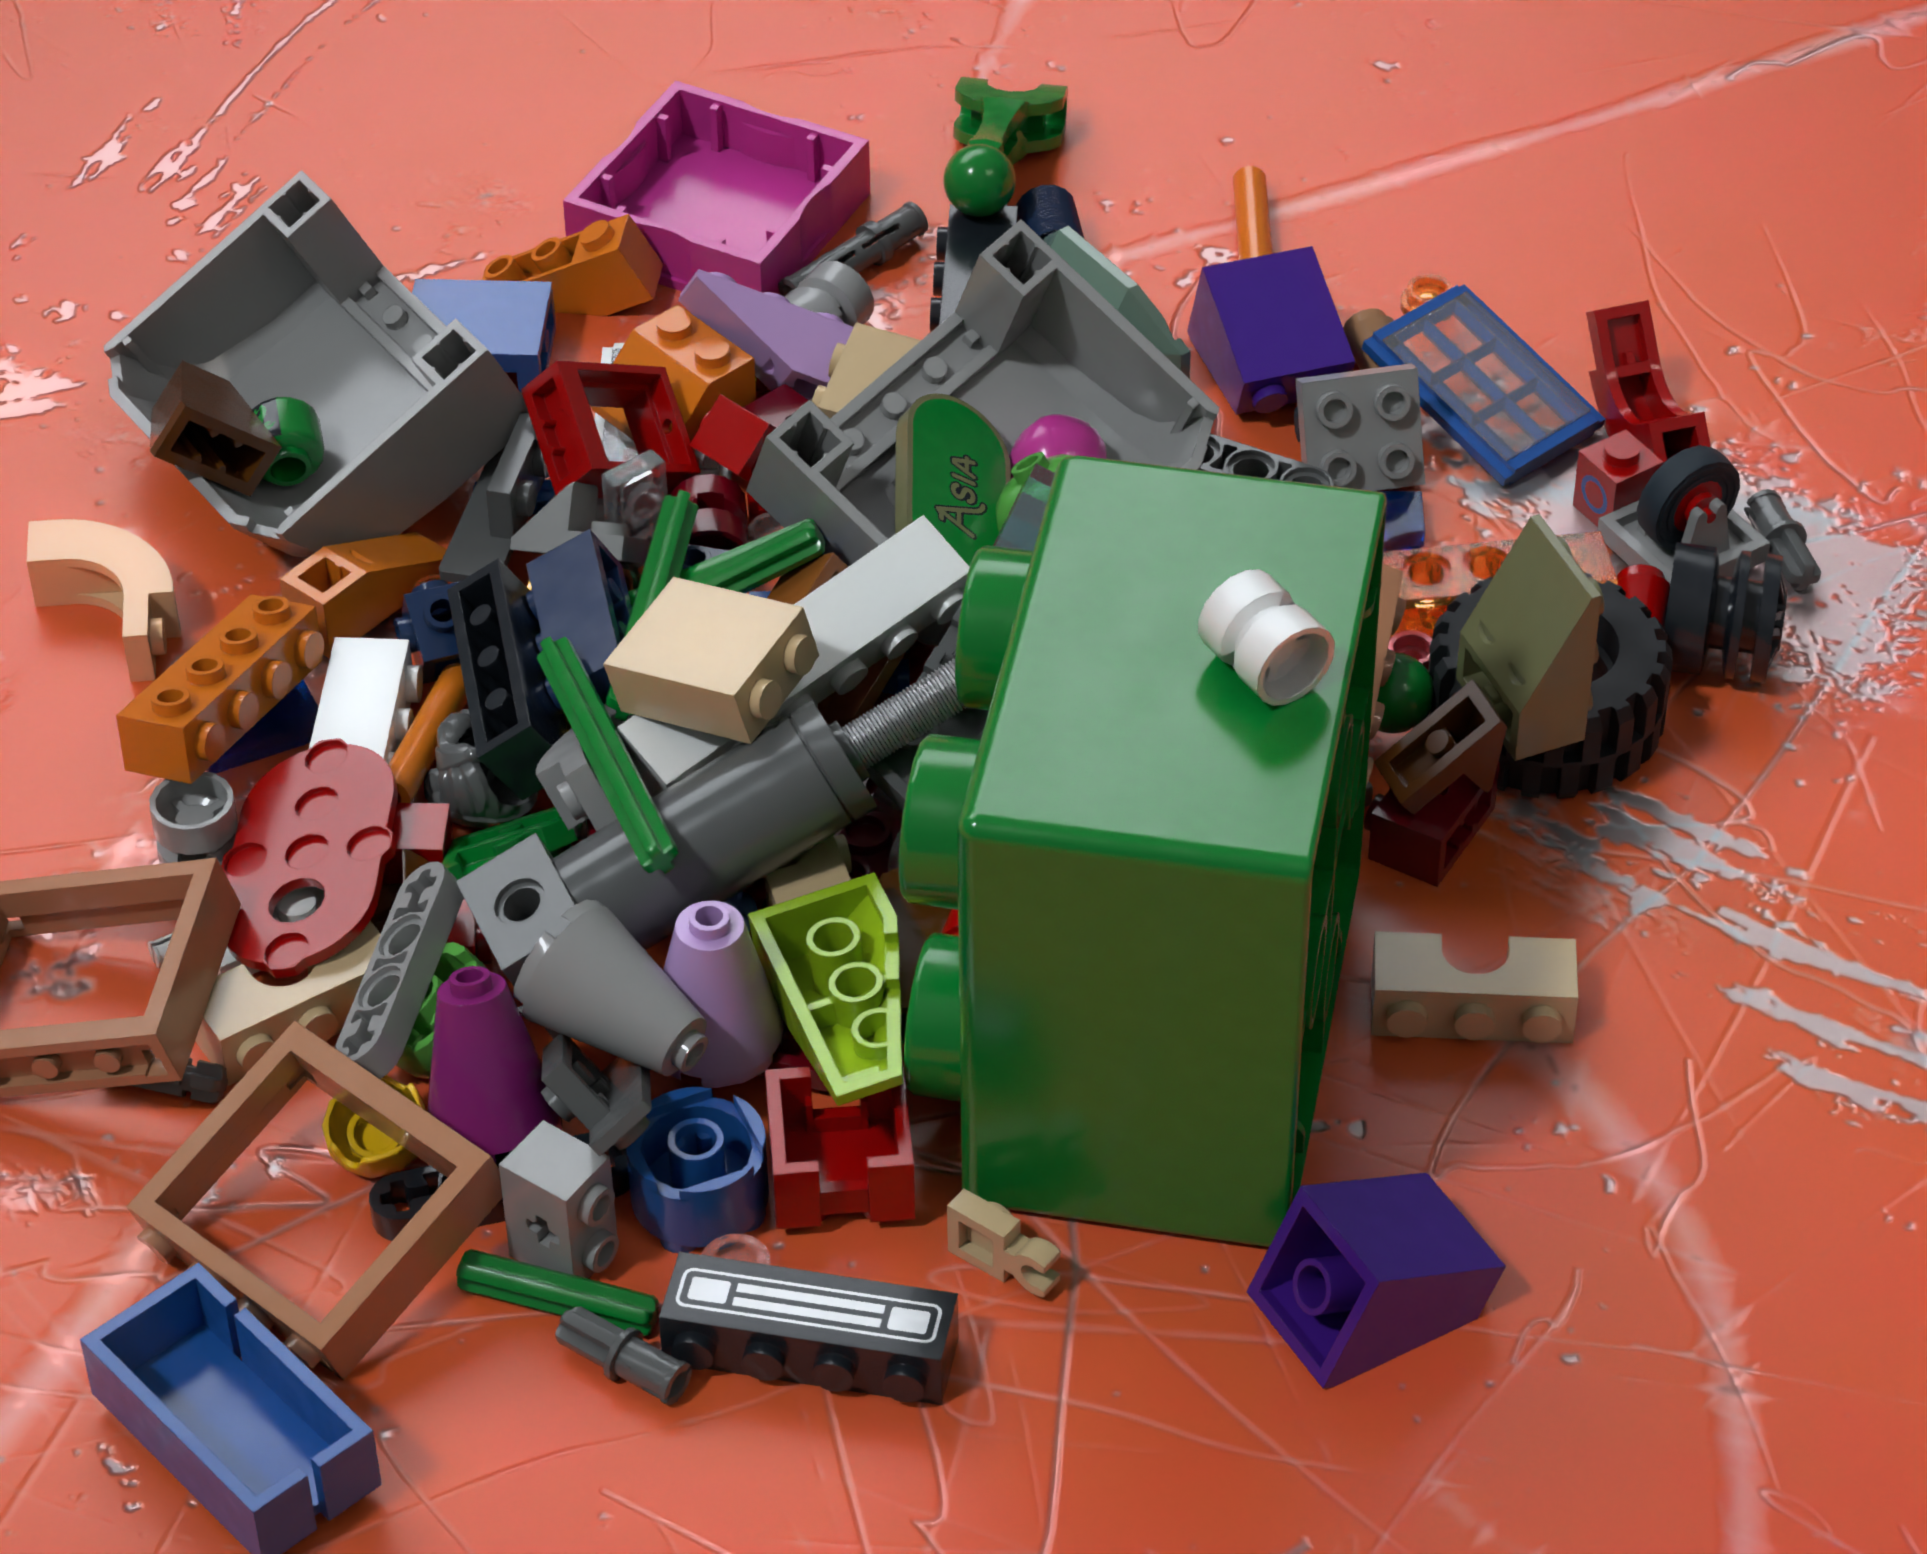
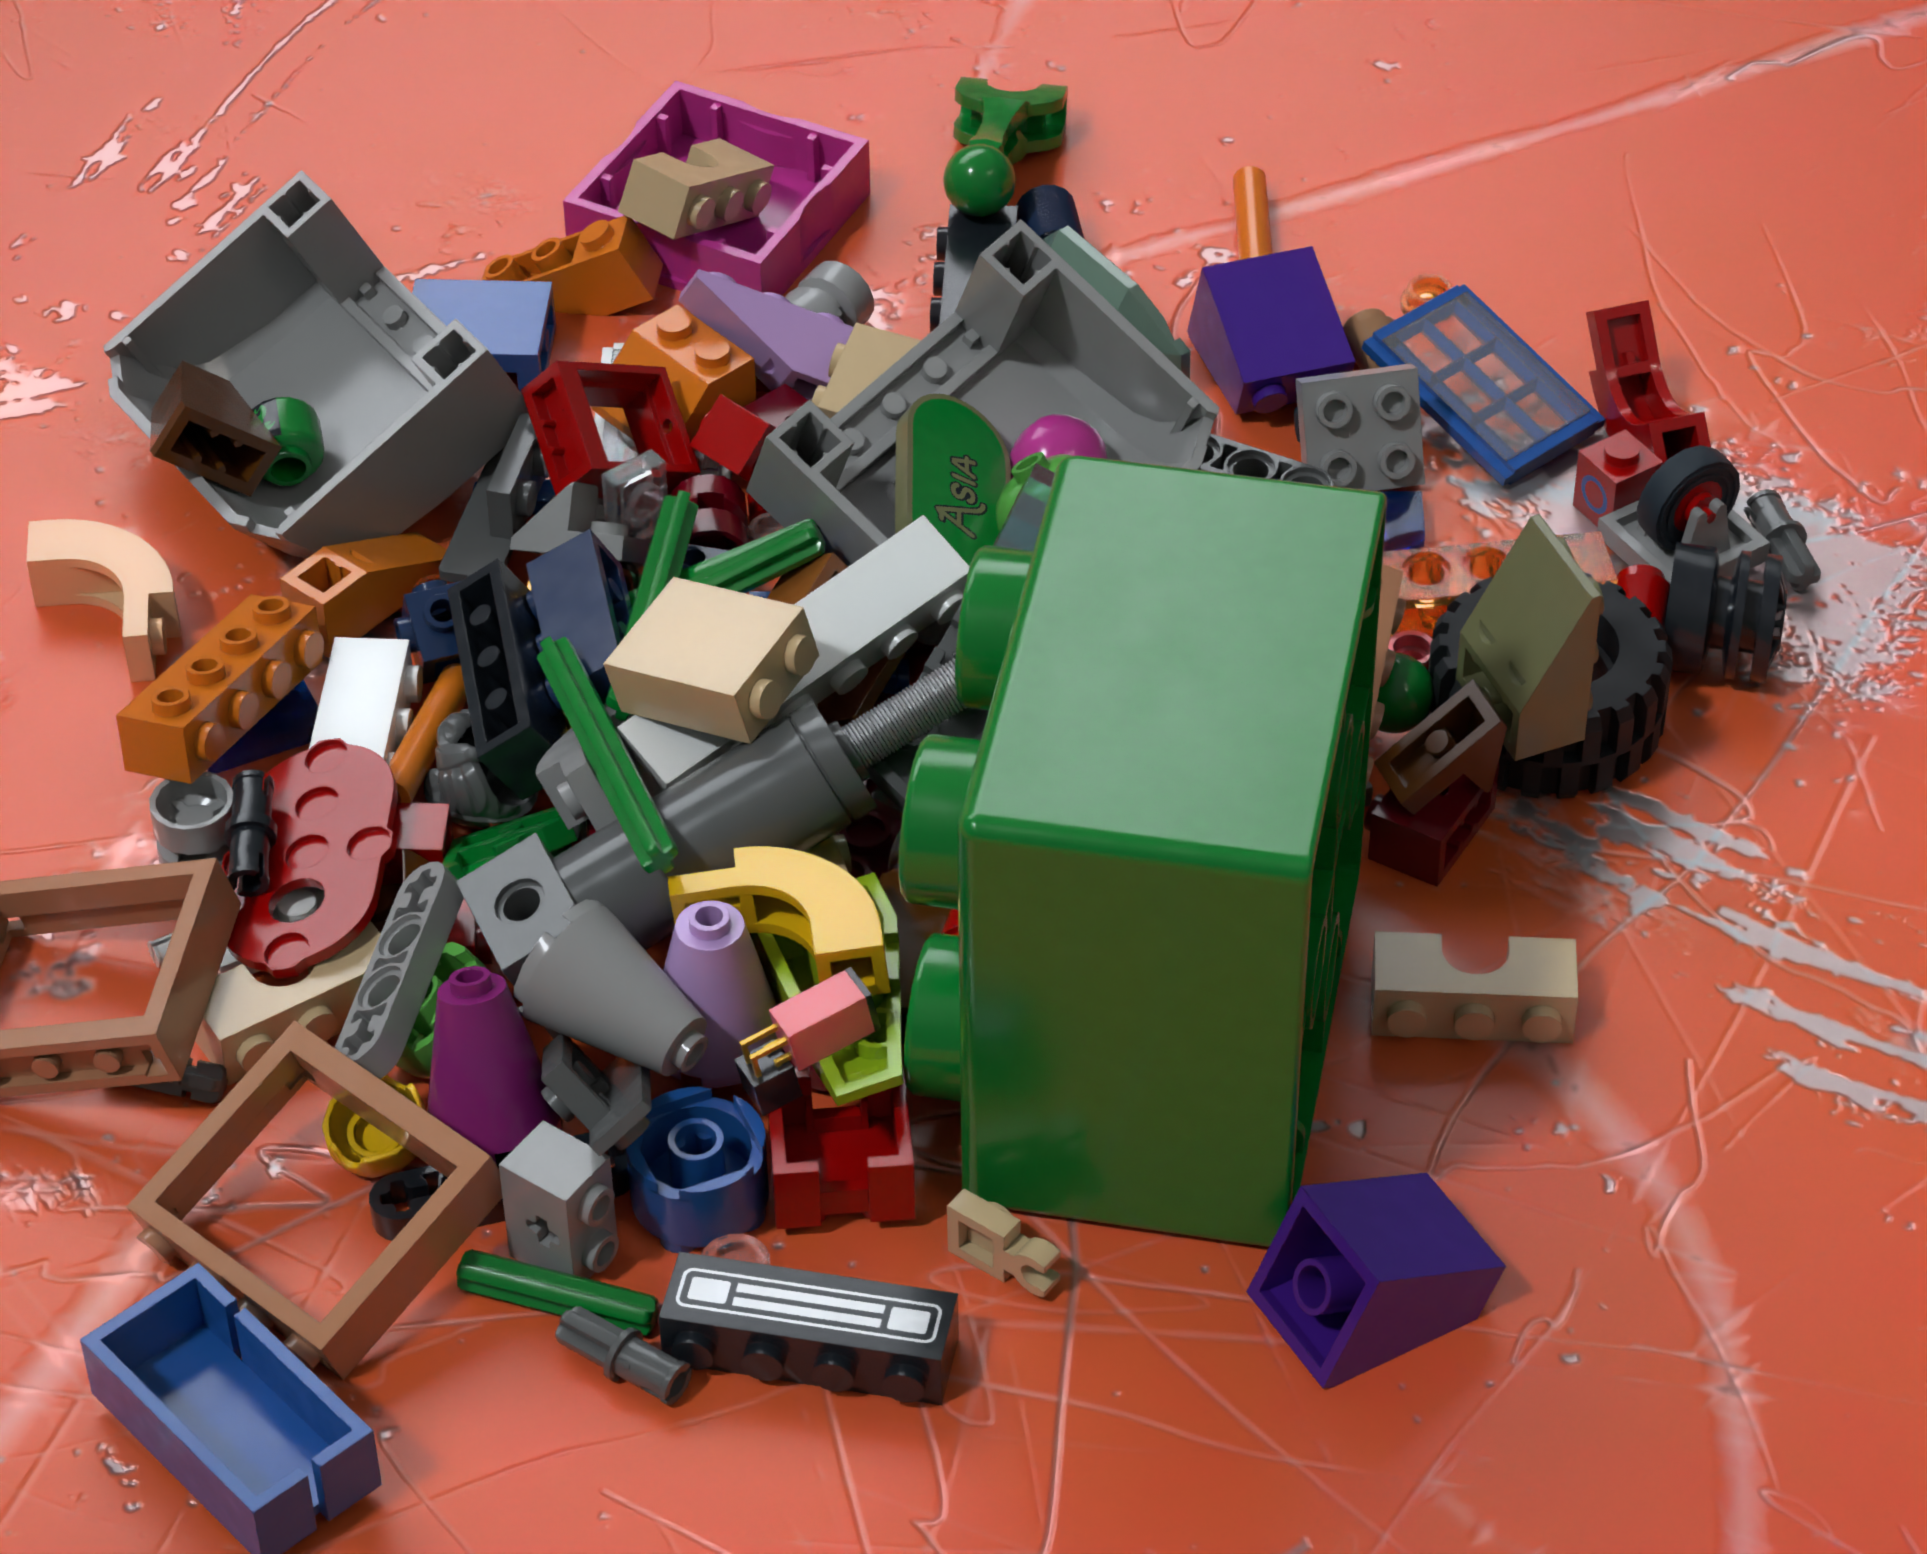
dark grey pin [778,201,928,297] -> none
white wheel [1198,569,1335,706] -> none
none -> black pin [224,769,277,897]
none -> tan arch [618,138,775,239]
none -> yellow arch [668,846,891,995]
none -> piece [734,967,881,1116]

